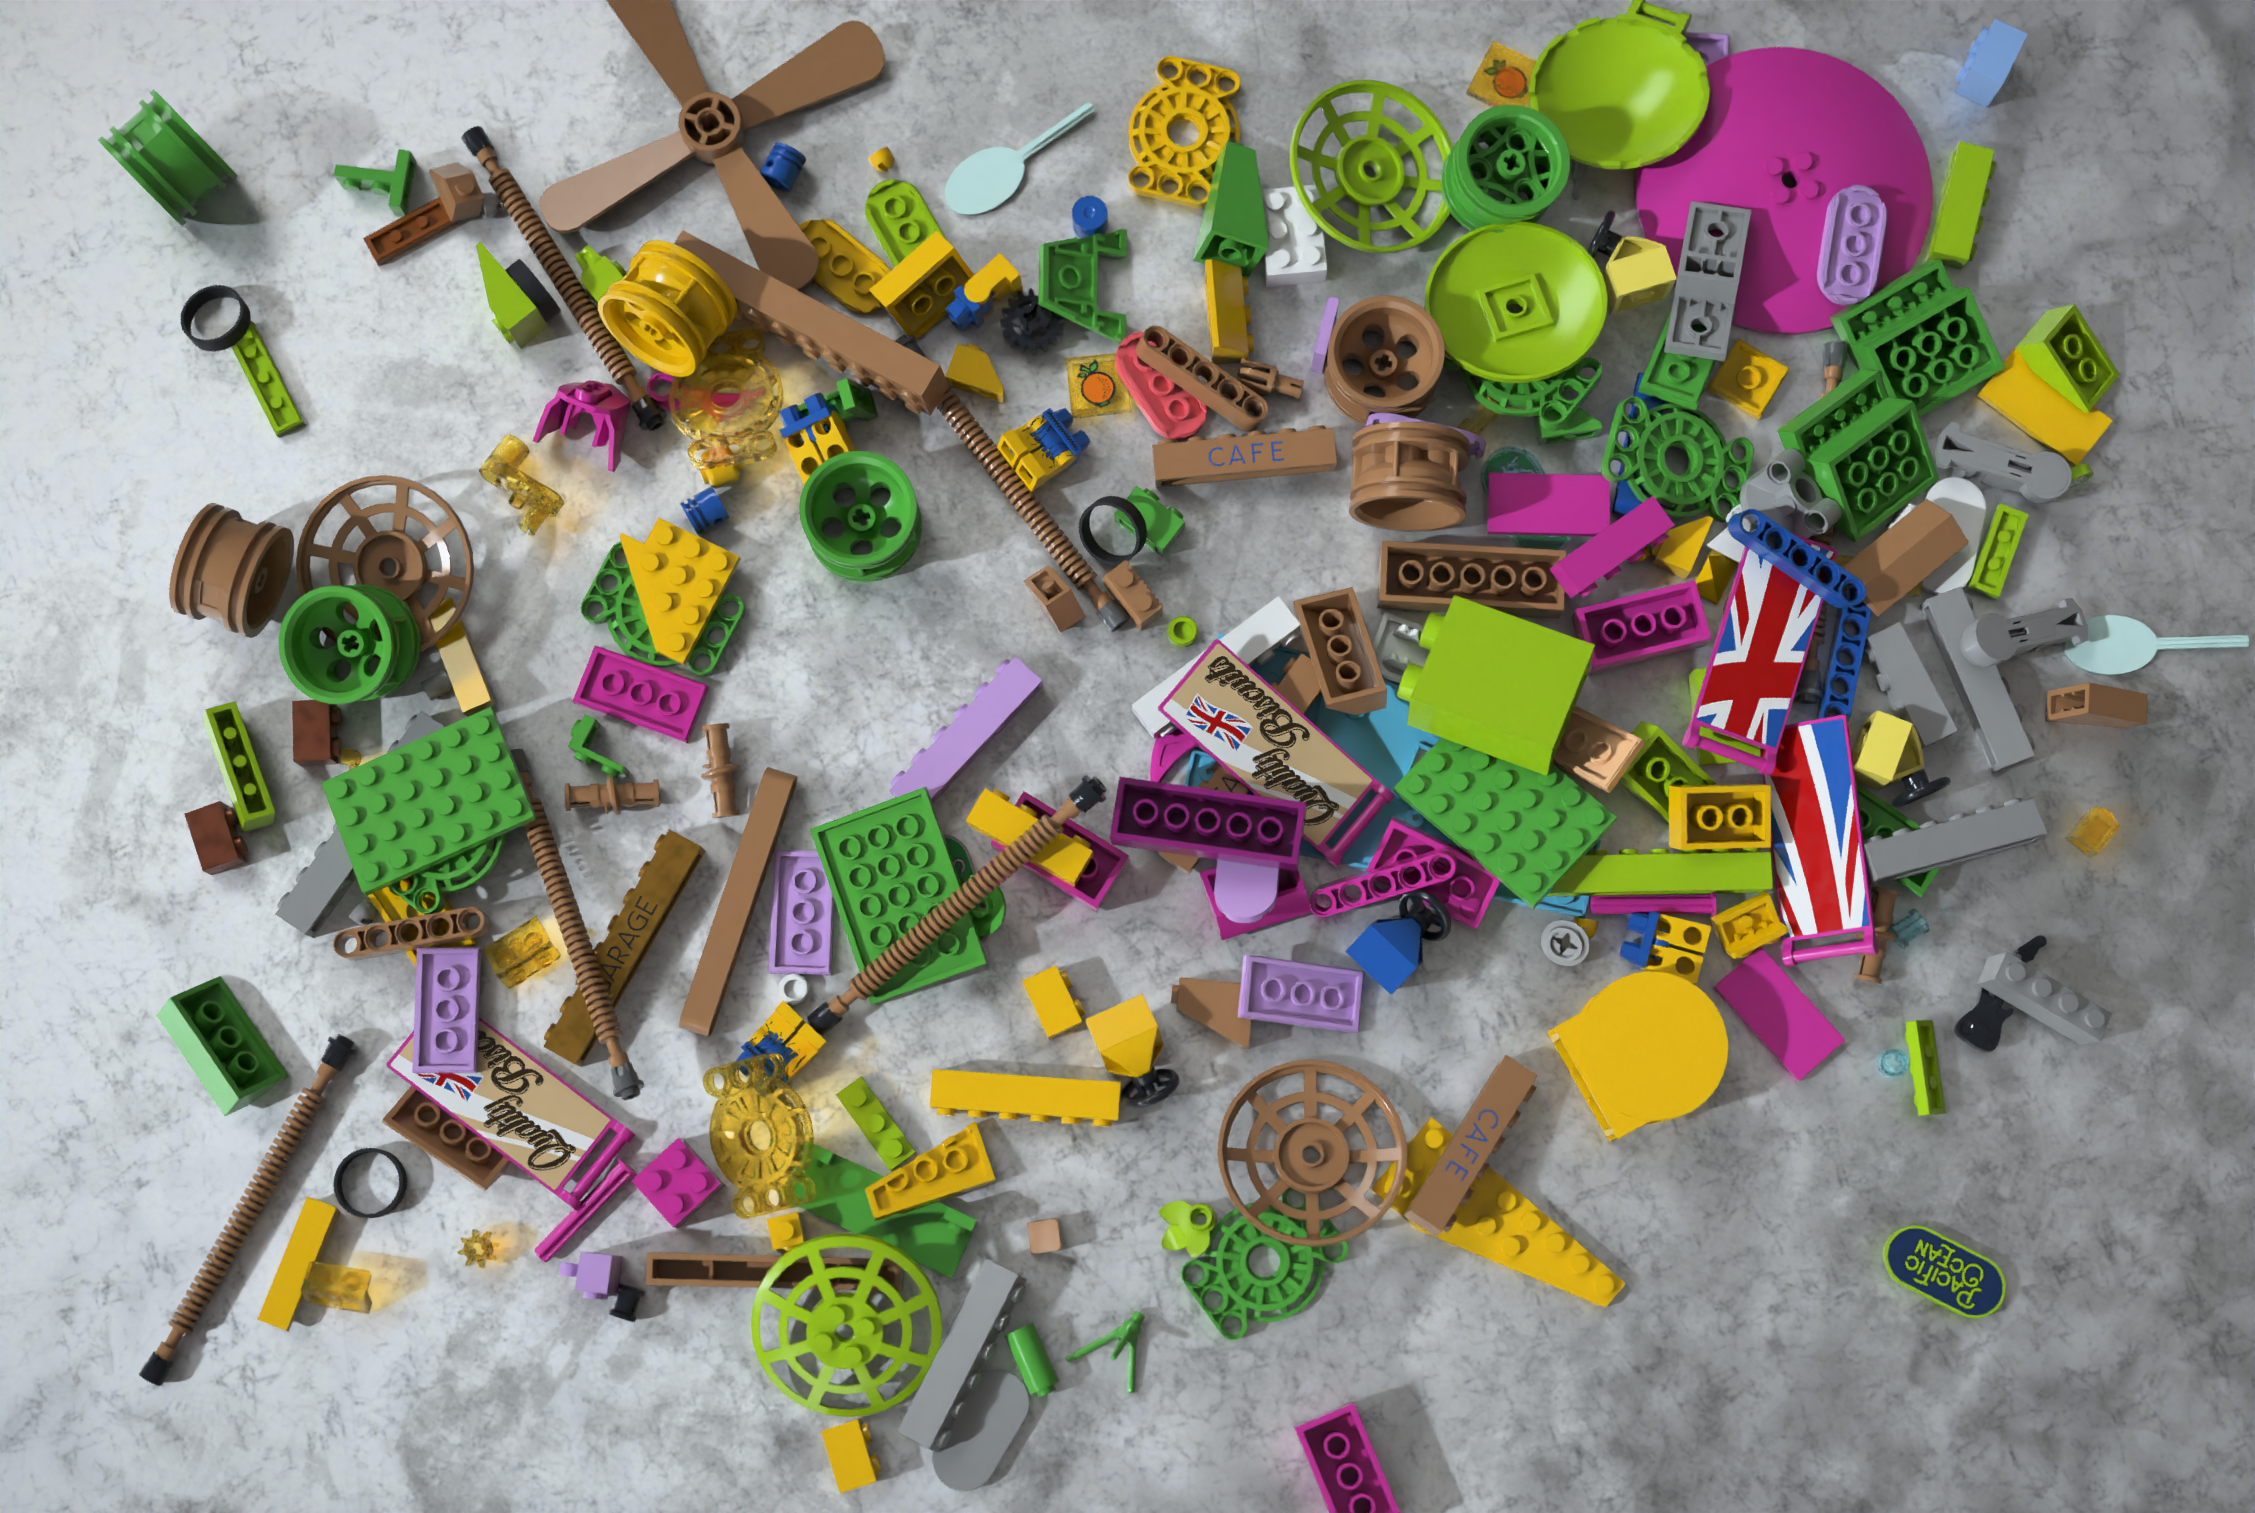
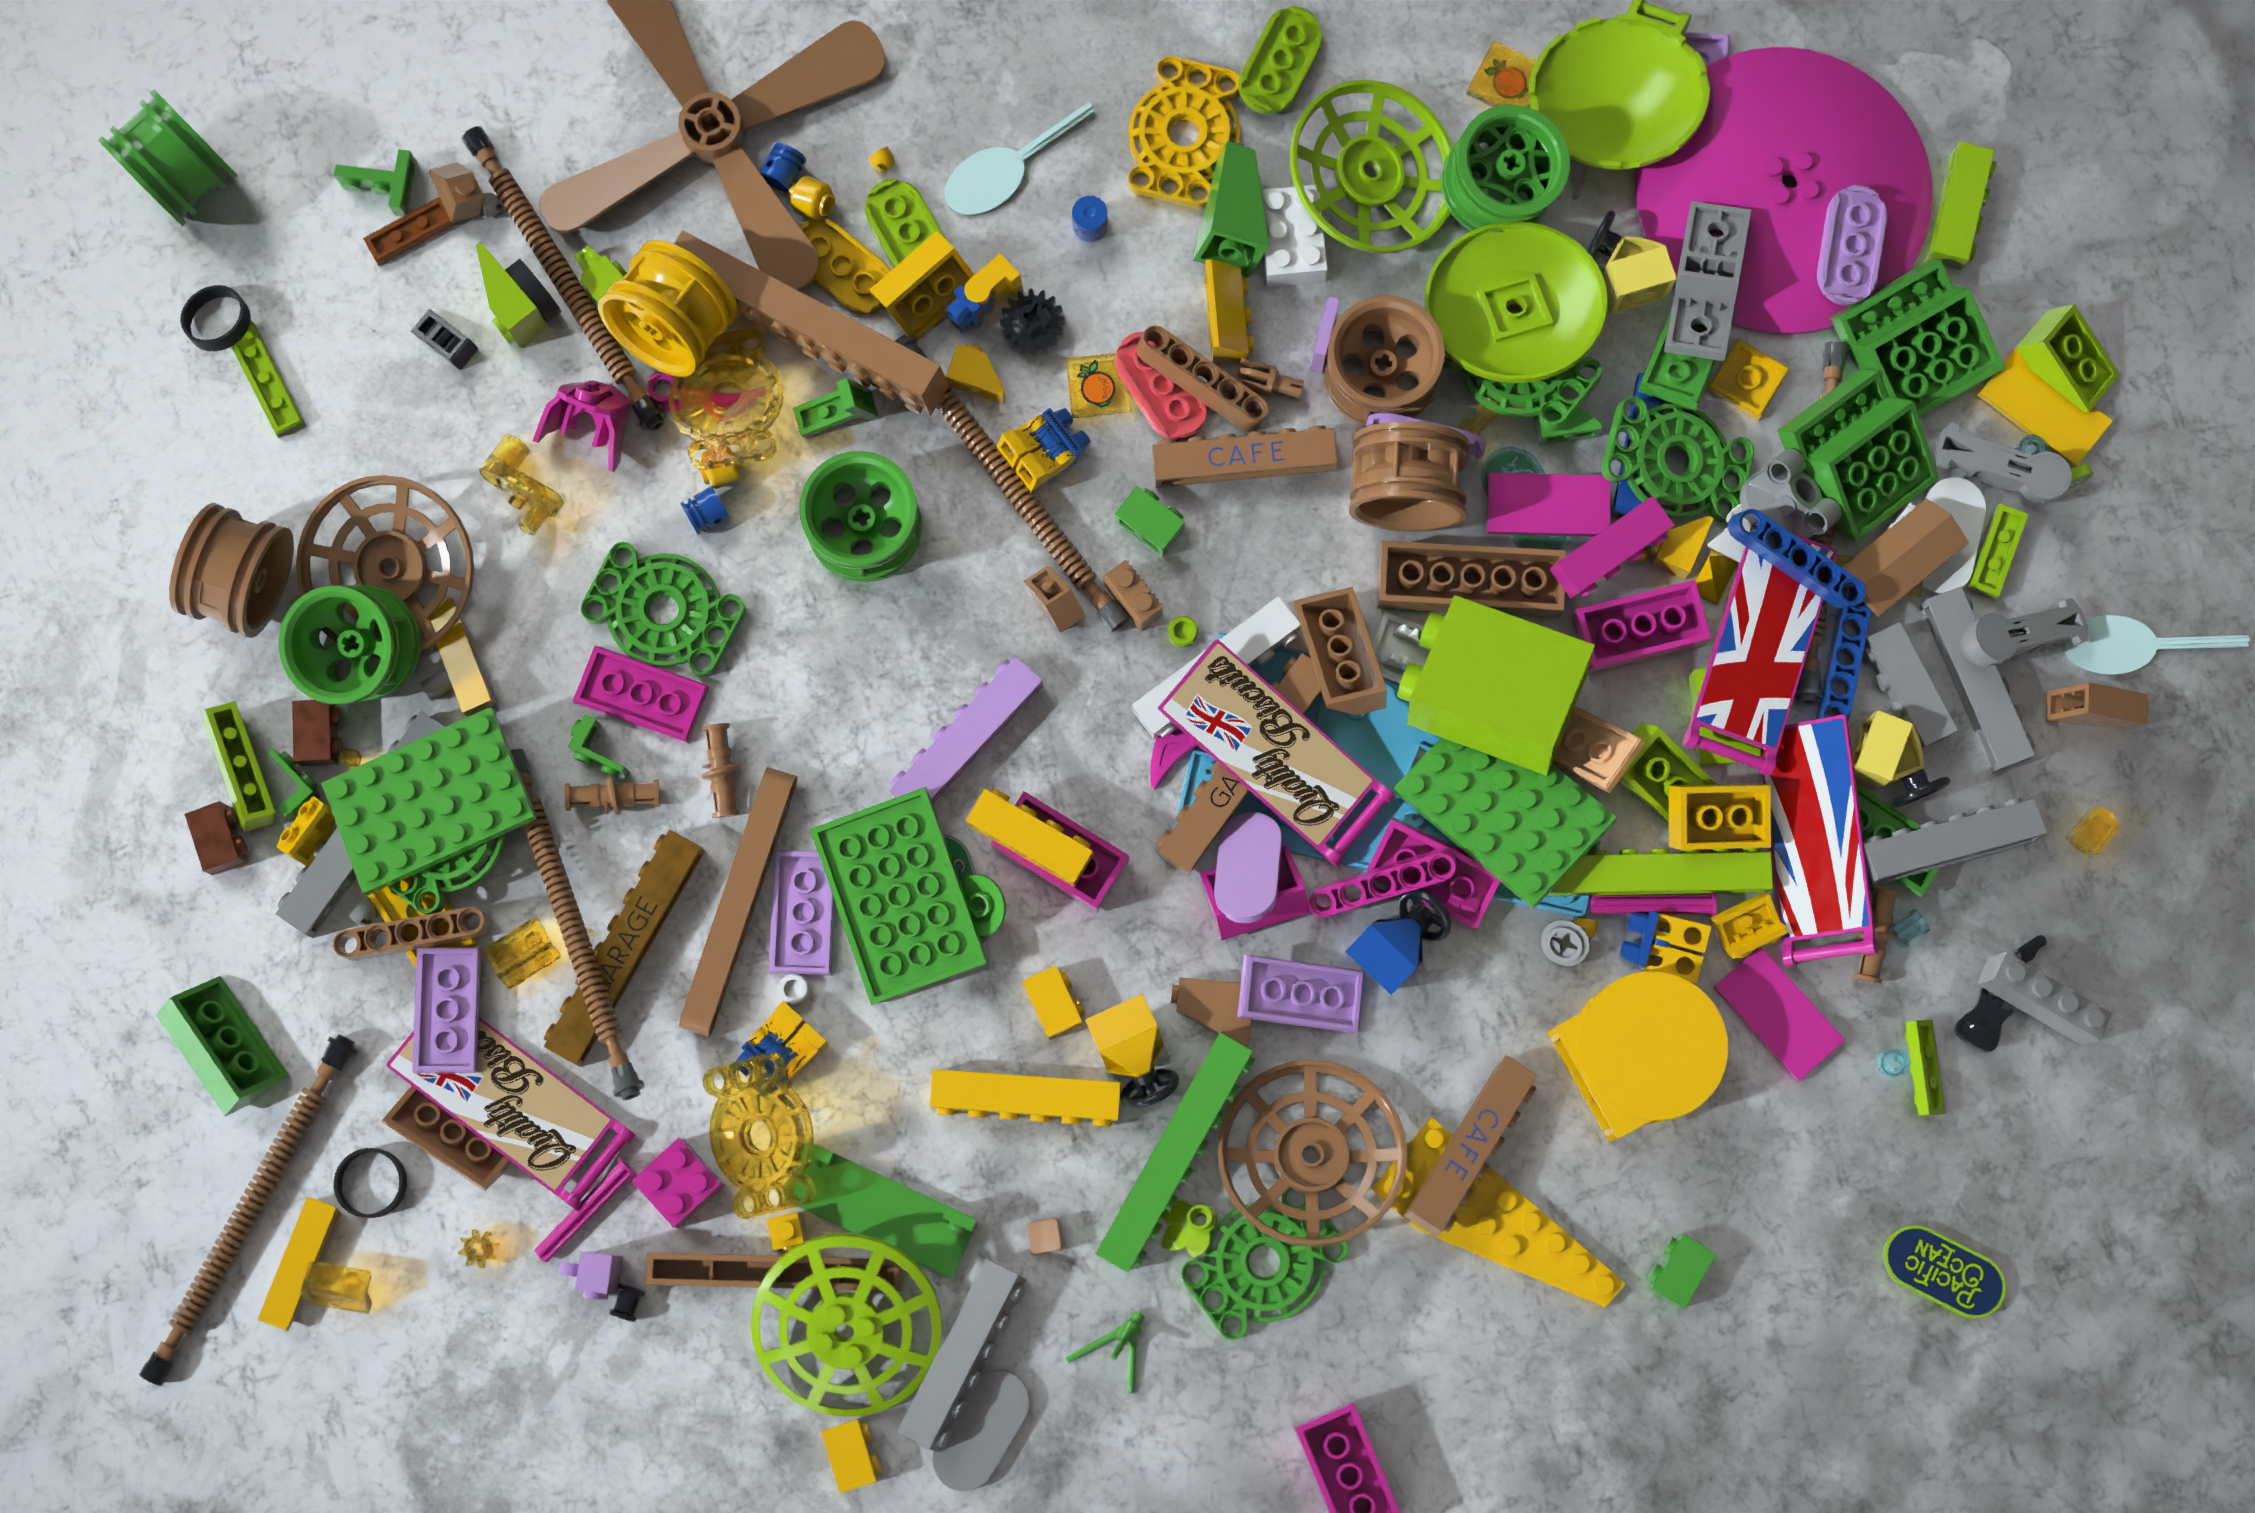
yellow wing [620,517,741,666] -> none
yellow hips [779,392,859,485] -> none
medium nougat hose [807,775,1107,1035] -> none
lime plate [836,1076,917,1171] -> none
yellow wing [865,1121,995,1221] -> none
bright green brick [1005,1323,1059,1398] -> none
bright green wing [1038,229,1127,344] -> none
black tyre [1079,496,1147,565] -> none
magenta brick [1110,777,1306,871] -> none
light blue brick [1955,19,2028,107] -> none
none -> bright green bracket [268,748,321,822]
none -> yellow bracket [276,796,336,867]
none -> black slope [411,308,478,370]
none -> yellow head [789,176,835,220]
none -> bright green brick [1095,1032,1256,1273]
none -> lime tile [1238,6,1323,115]
none -> bright green brick [1647,1234,1717,1309]
none -> clear light blue bush [2016,435,2047,455]

